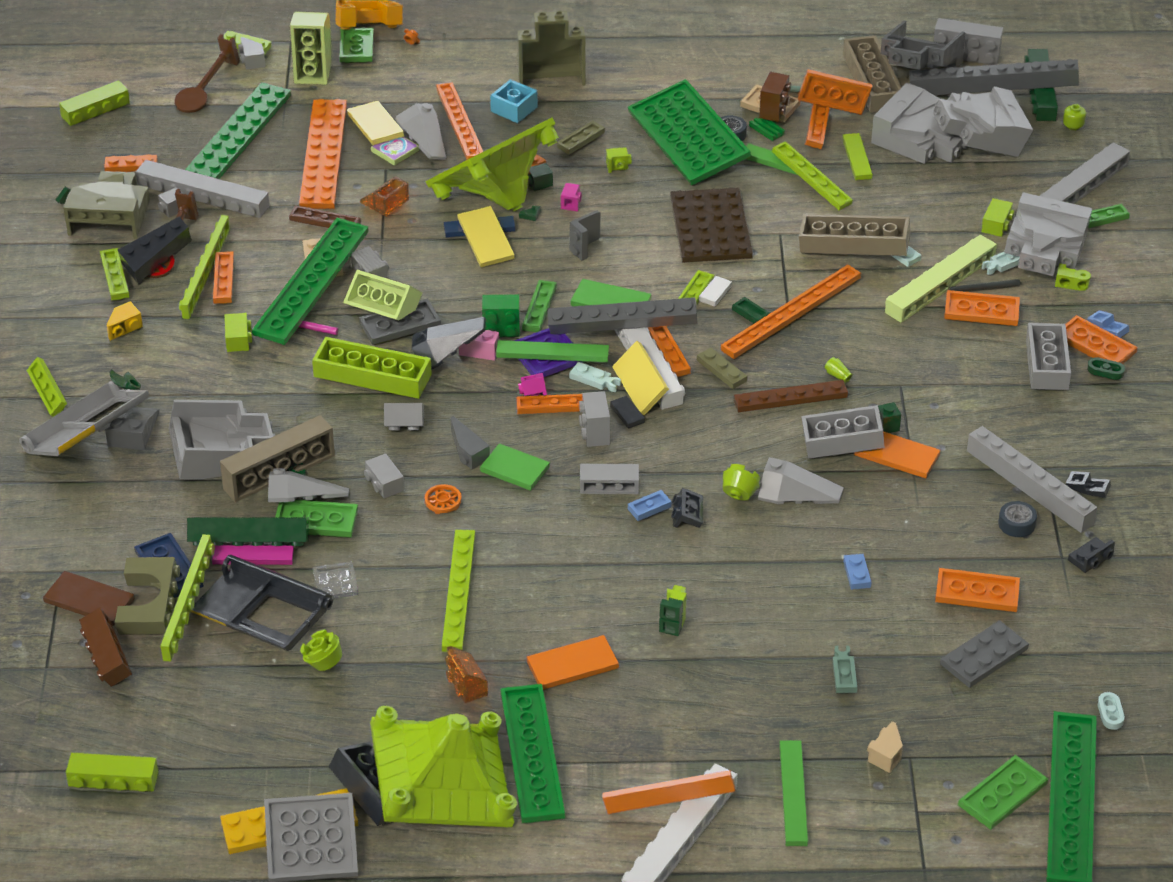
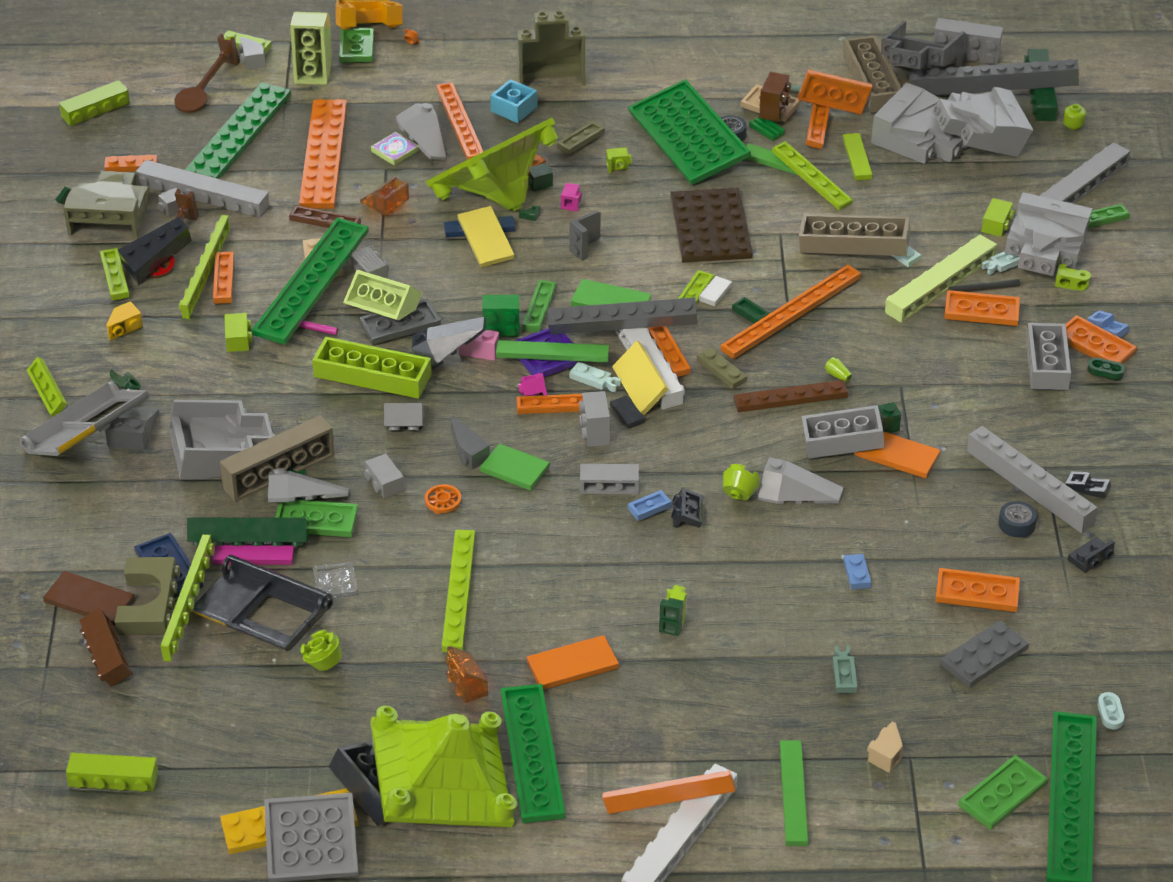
light yellow tile [347,101,404,145] -> none

